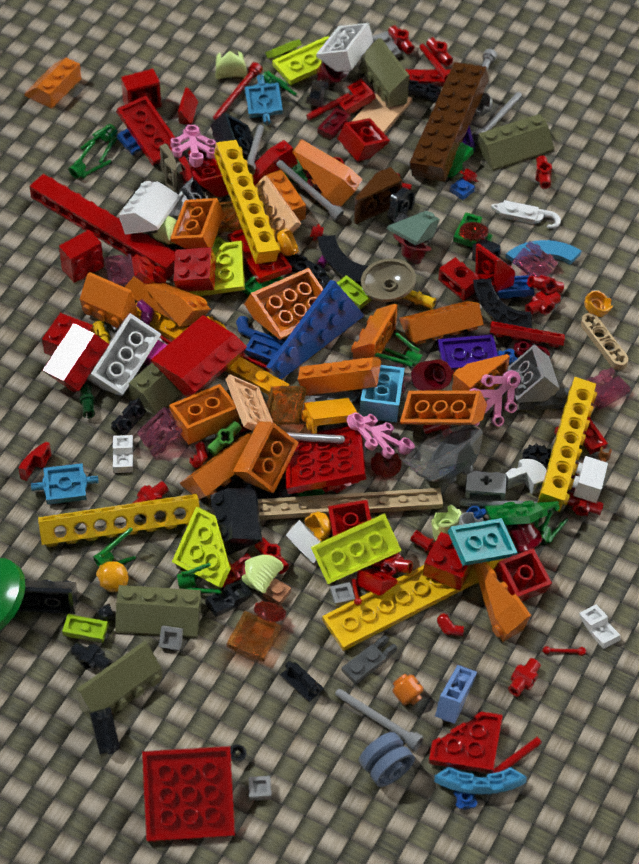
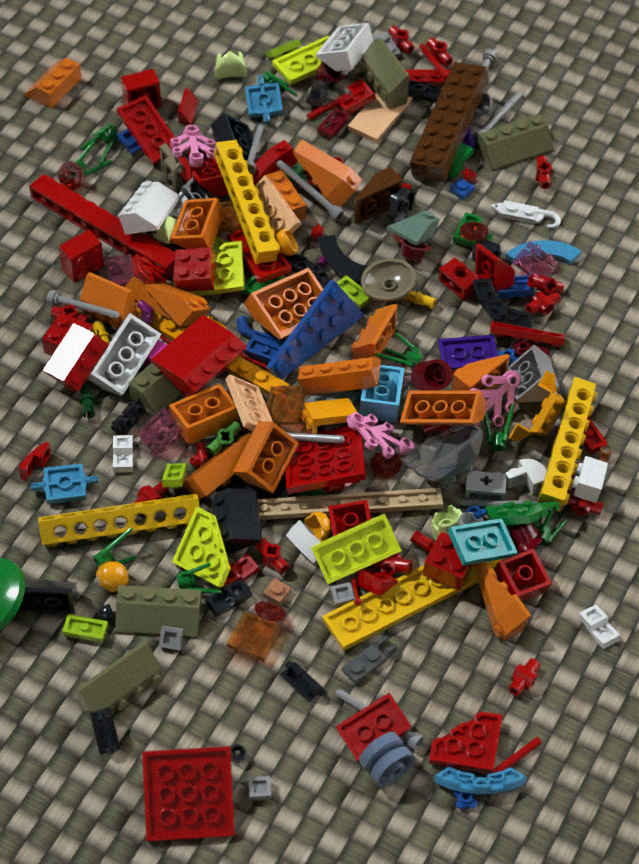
black axle [71,642,113,671] -> none
red piece [213,62,263,120] -> none
yellowish green hair [241,555,283,593] -> none
red slope [338,118,390,161] -> none
orange head [392,673,424,706] -> none
orange slope [399,301,484,344] -> none
medium blue slope [435,665,477,724] -> none
red arm [437,613,464,636] -> none
black gear [522,443,551,469] -> none
red hinge [543,646,586,656] -> none
tan beam [581,313,628,371] -> none
light orange hair [584,291,613,317] -> none
clear pink plate [586,367,631,410] -> none
none -> light grey piece [46,290,119,319]
none -> red axle [51,304,89,323]
none -> clear red gear [58,161,86,190]
none -> lime plate [162,463,187,489]
none -> red plate [335,692,413,764]
none -> green plant [484,404,515,451]
none -> light orange piece [509,370,566,442]

